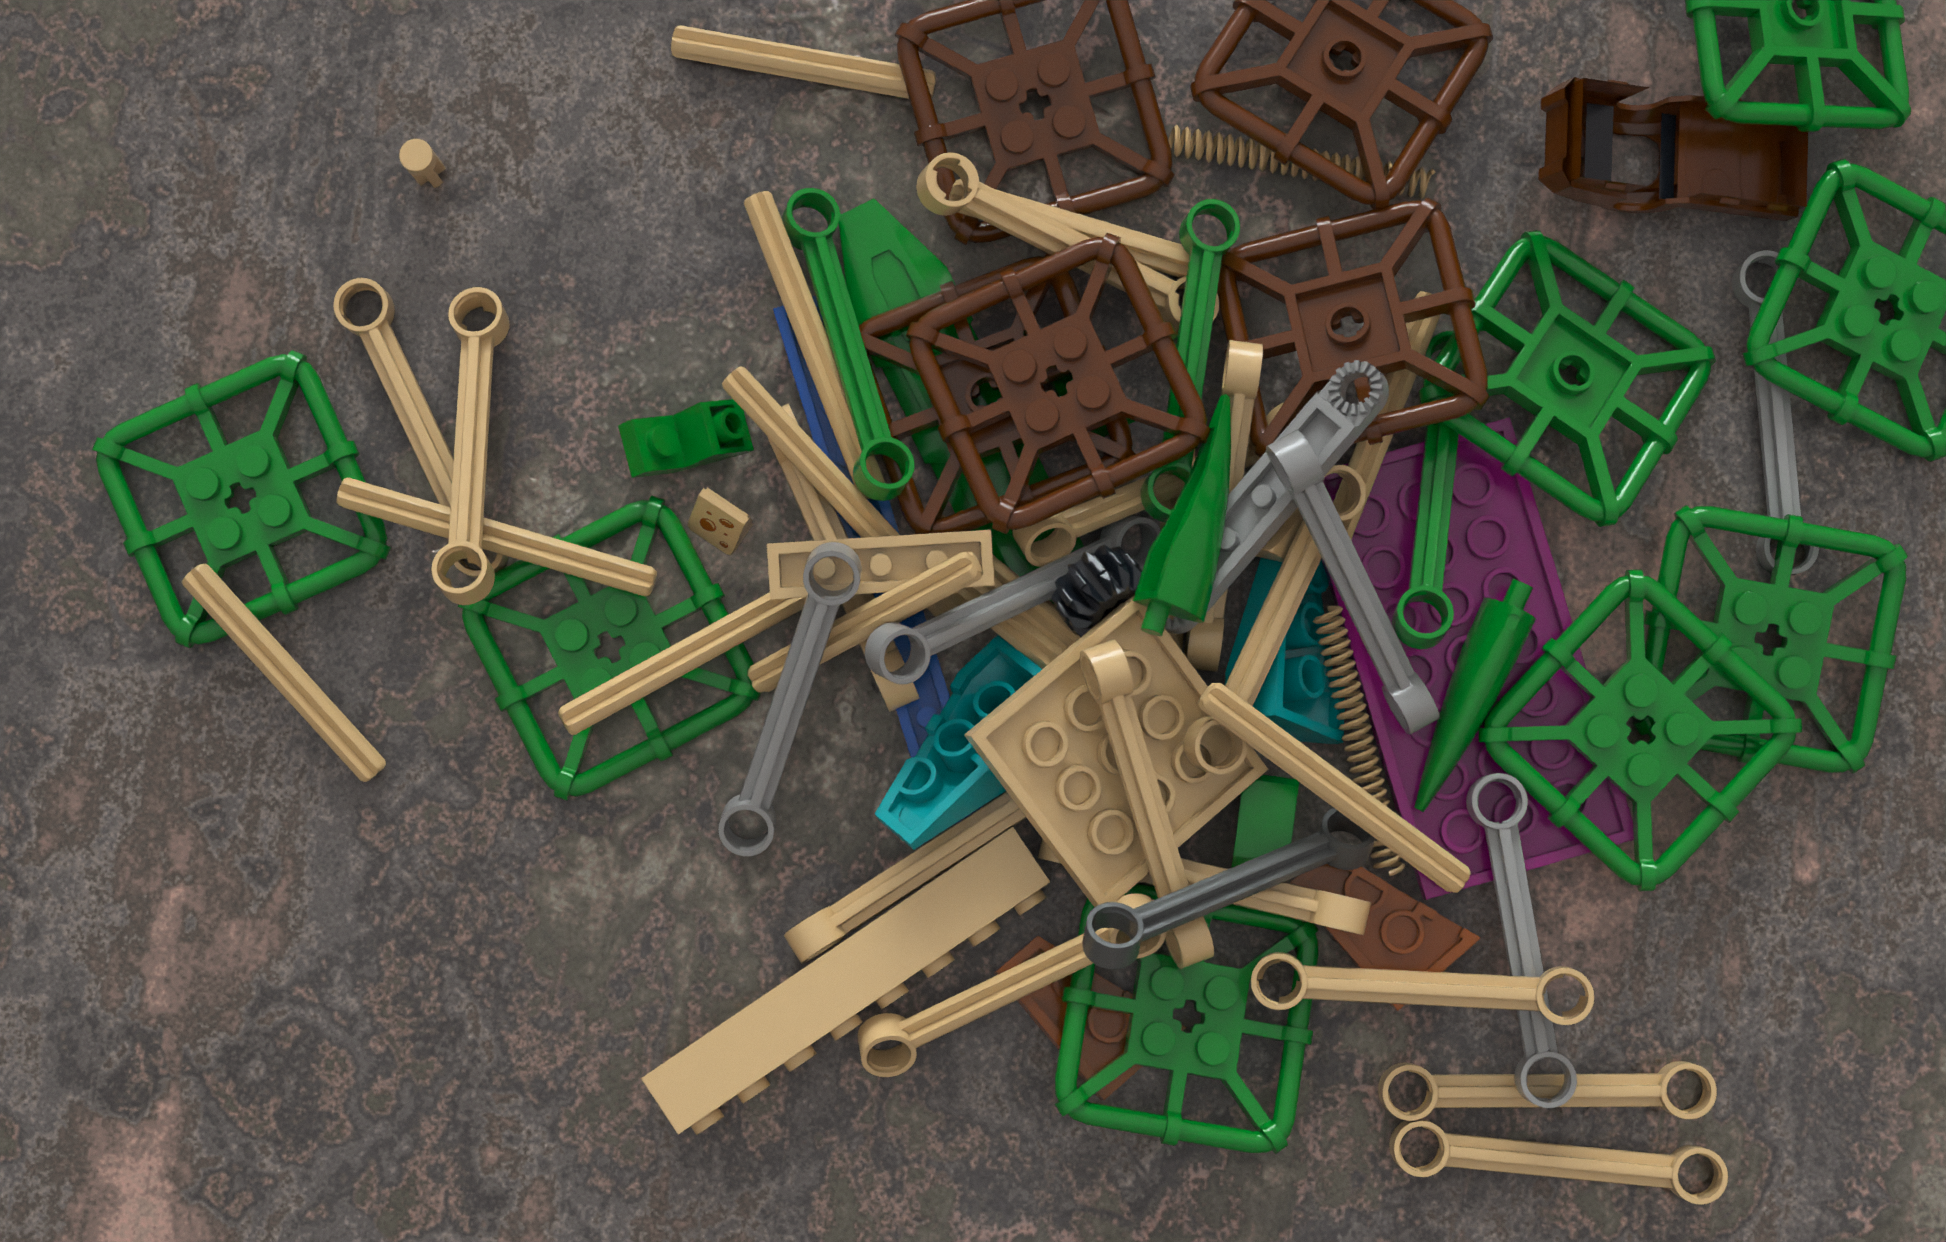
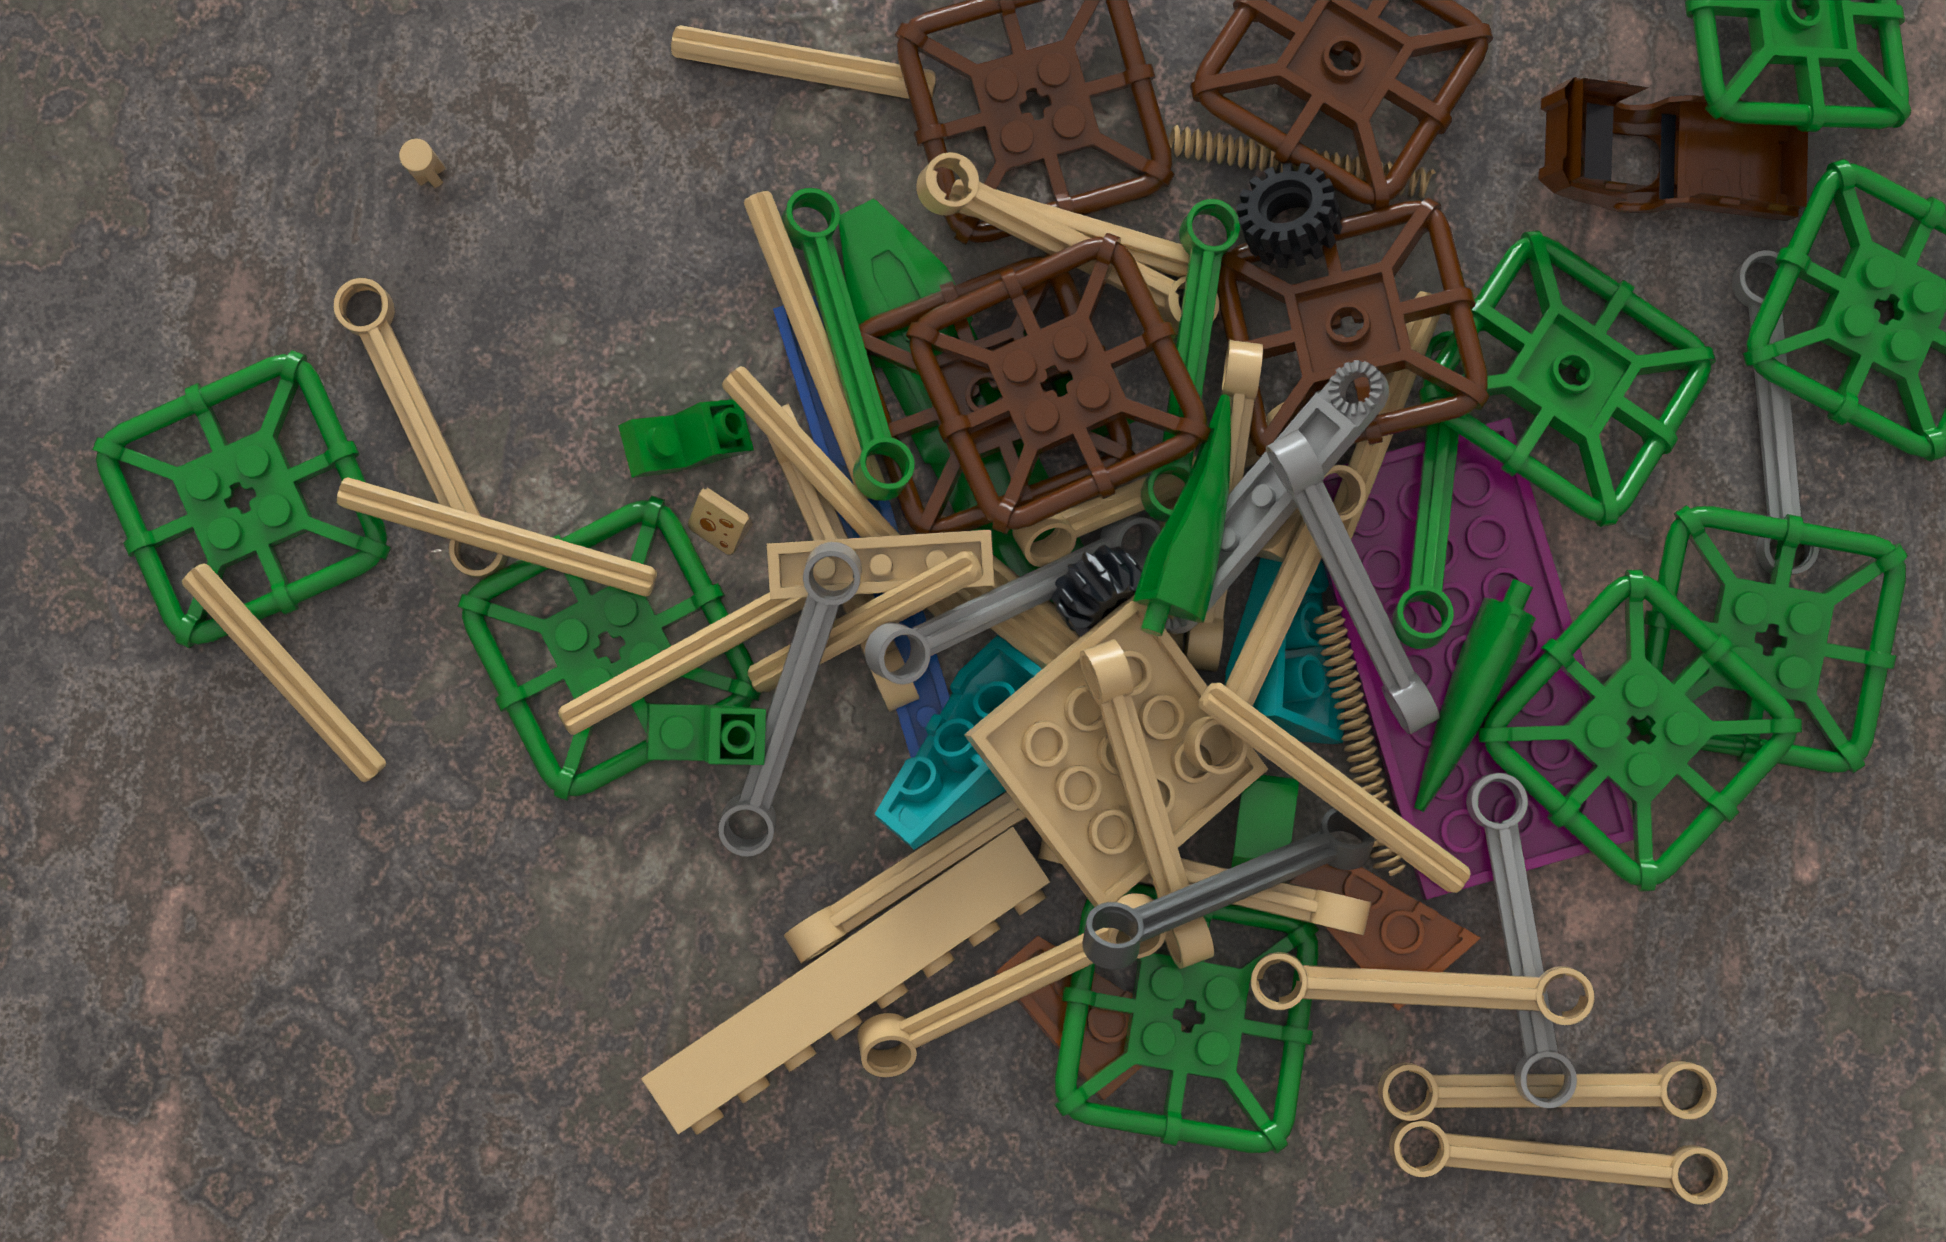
tan piece [431,287,510,605] -> none
none -> green slope [646,703,766,765]
none -> black tyre [1236,163,1342,268]

